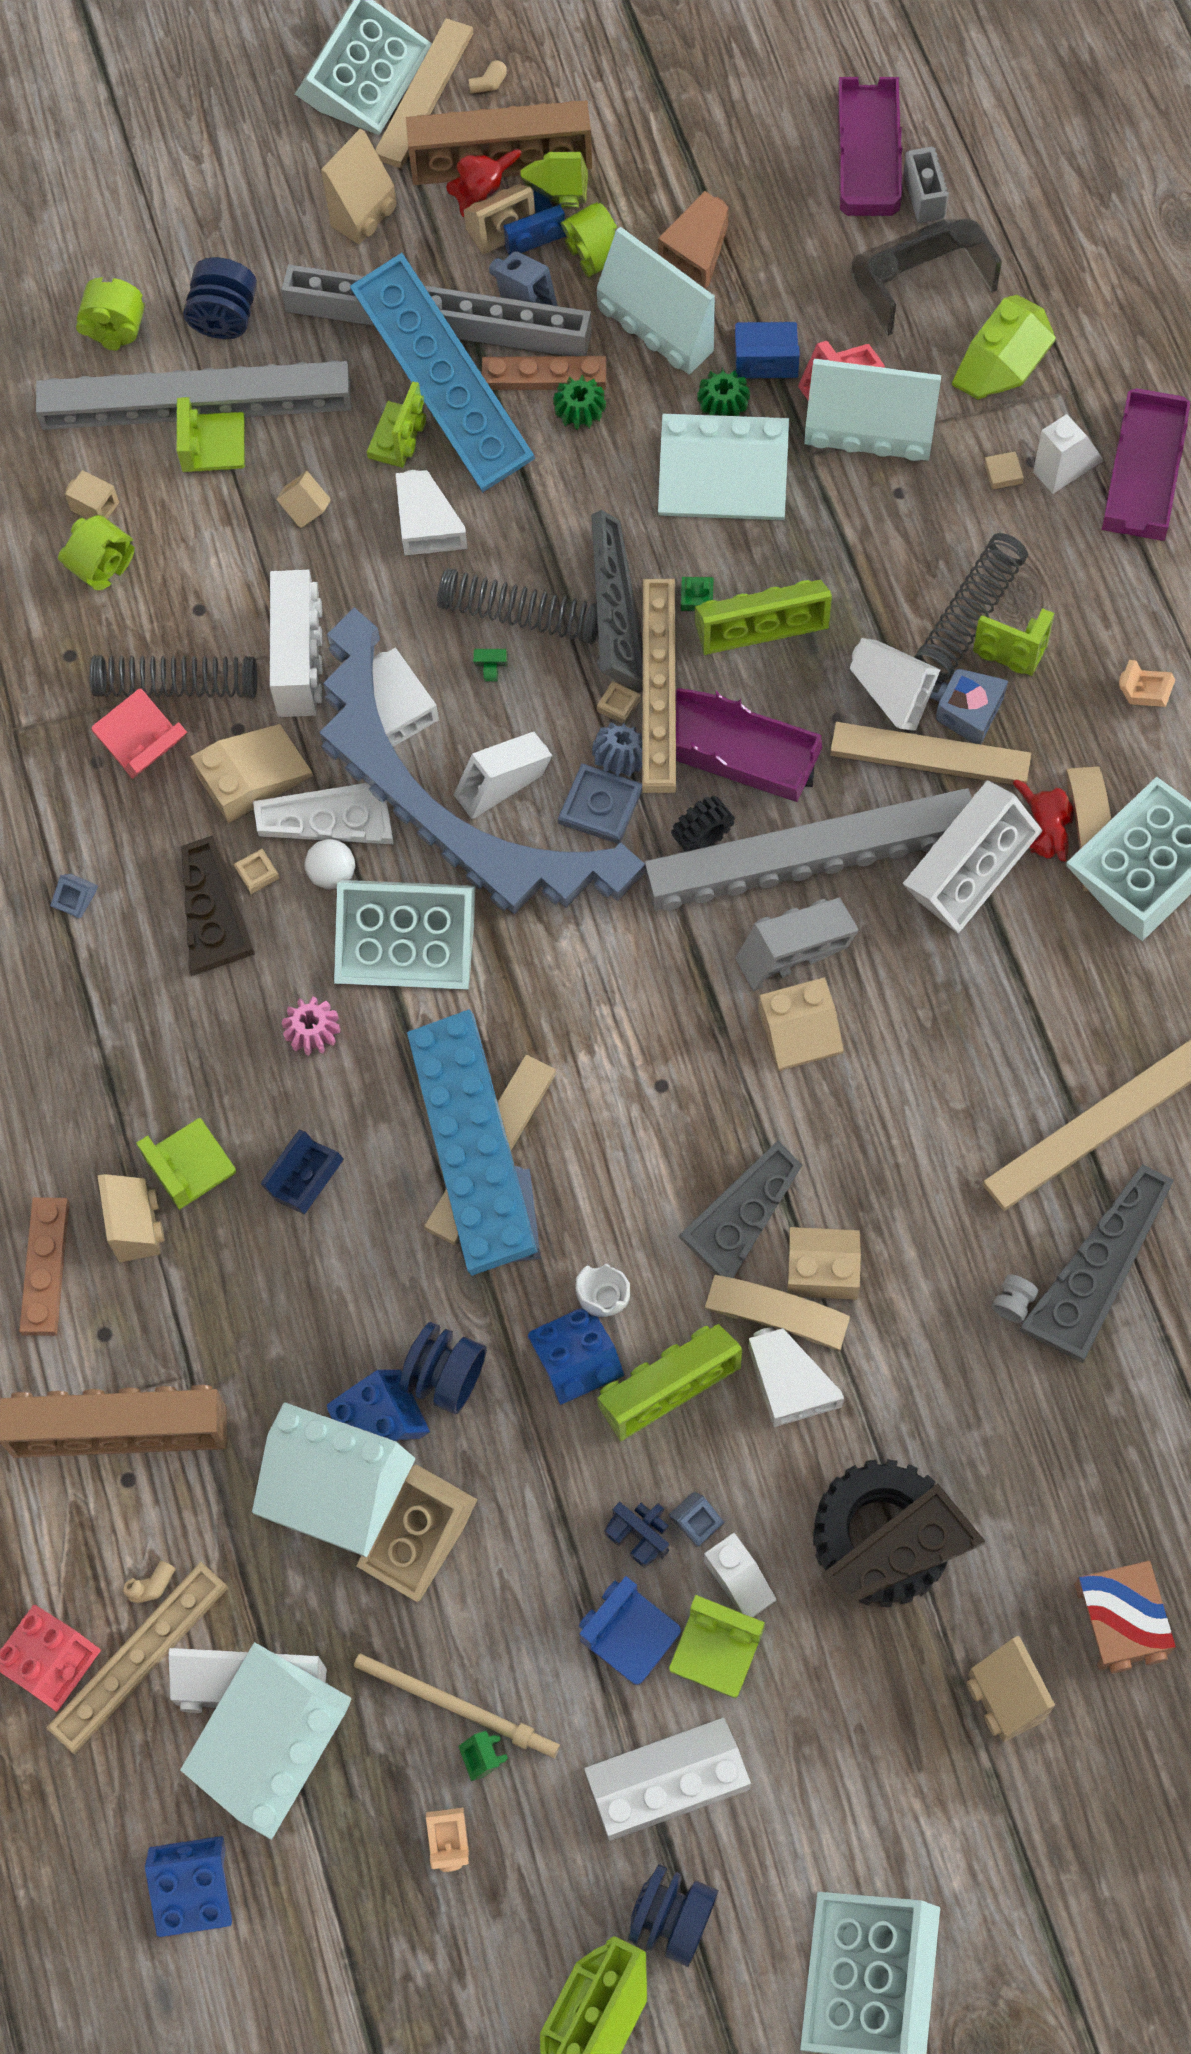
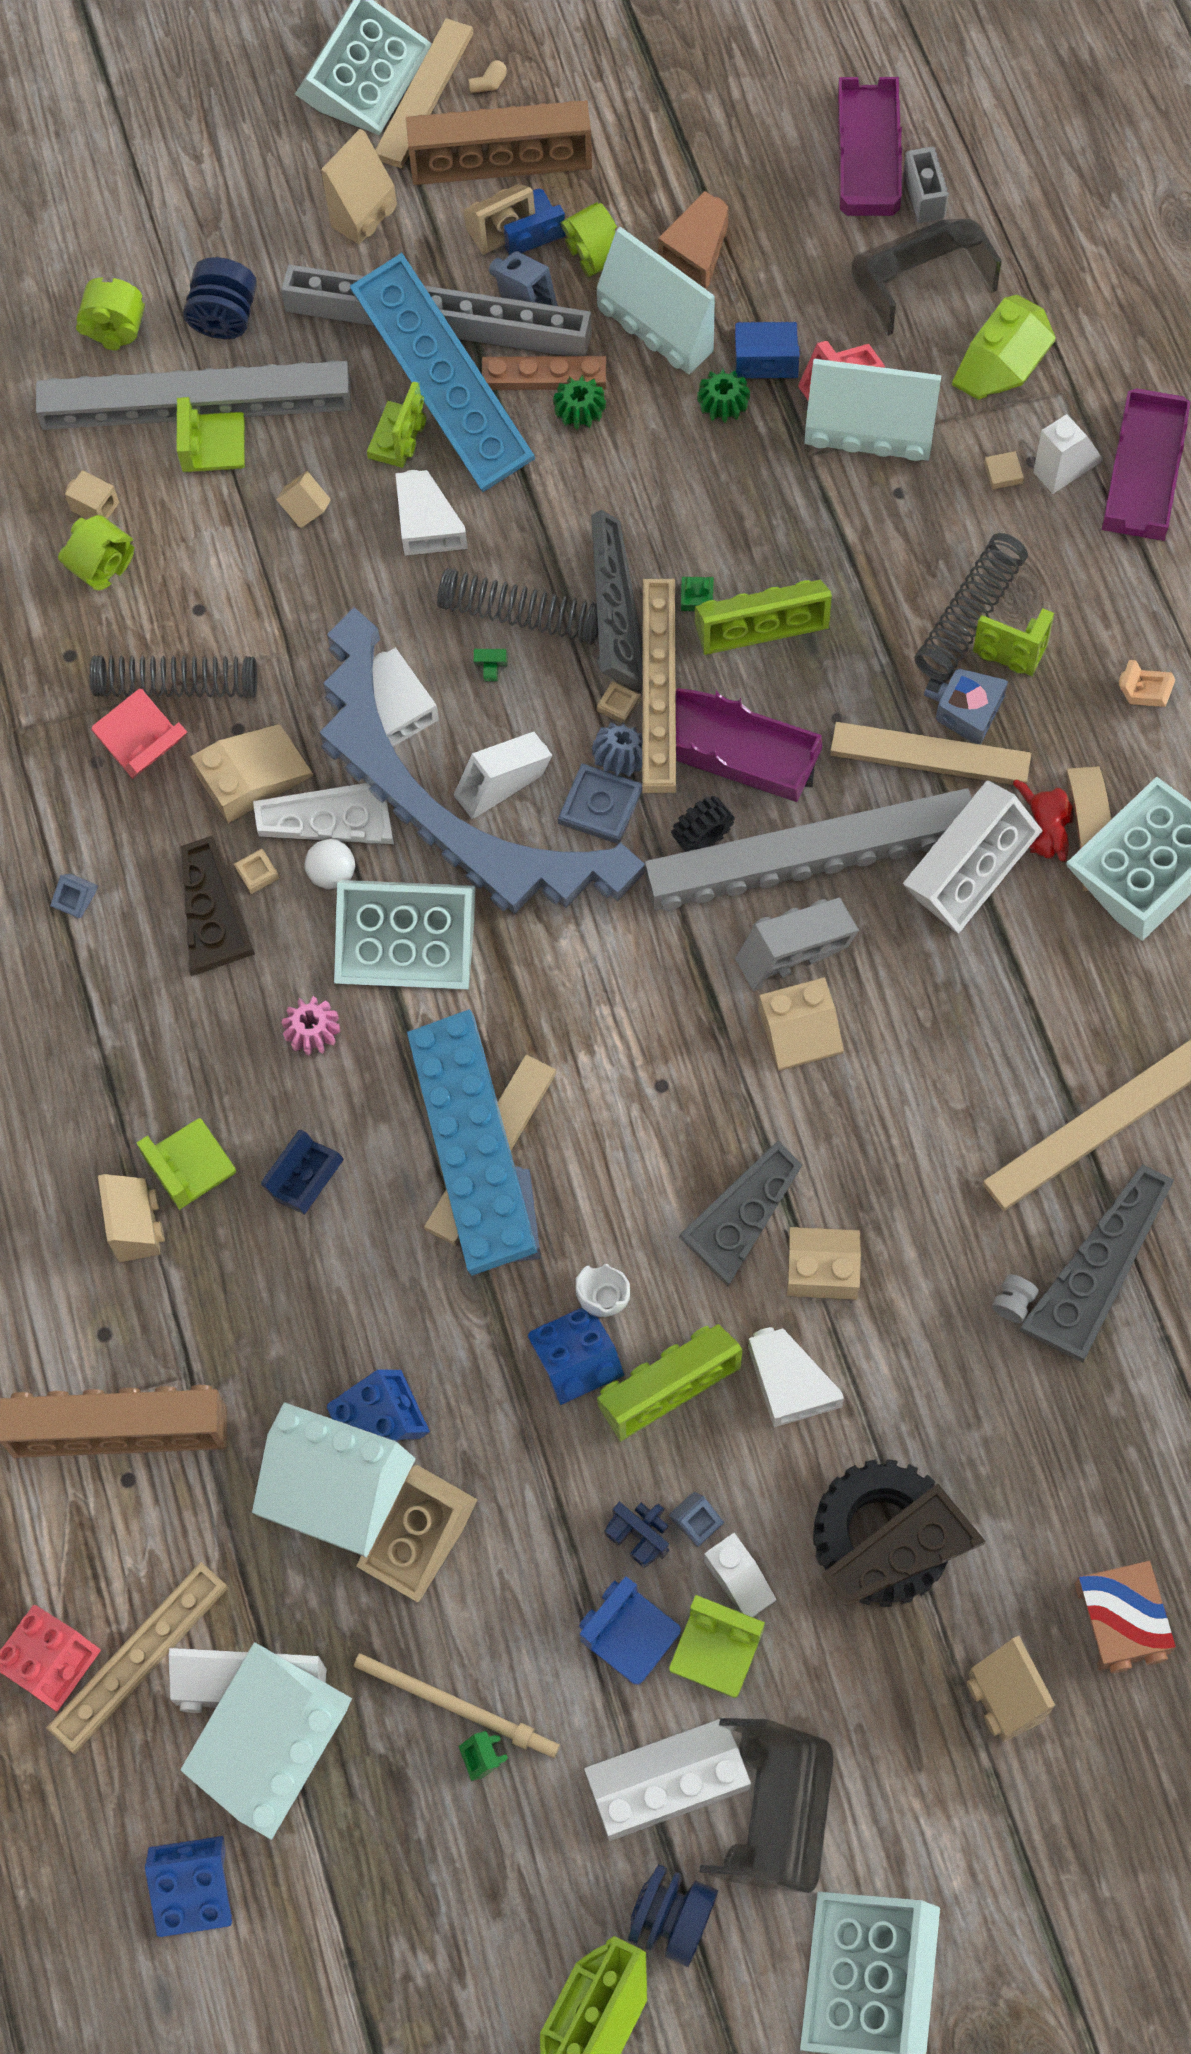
nougat plate [19,1197,70,1336] -> none
tan arm [123,1560,176,1603] -> none
white brick [270,570,322,717] -> none
dark blue wheel [399,1322,487,1415] -> none
light nougat bracket [426,1808,469,1872] -> none
red animal [446,149,521,217] -> none
lime wedge [521,152,588,209] -> none
light aqua slope [658,414,789,520] -> none
tan slope [704,1275,850,1351] -> none
white slope [850,638,940,730] -> none
none -> clear smoke windscreen [699,1718,834,1893]

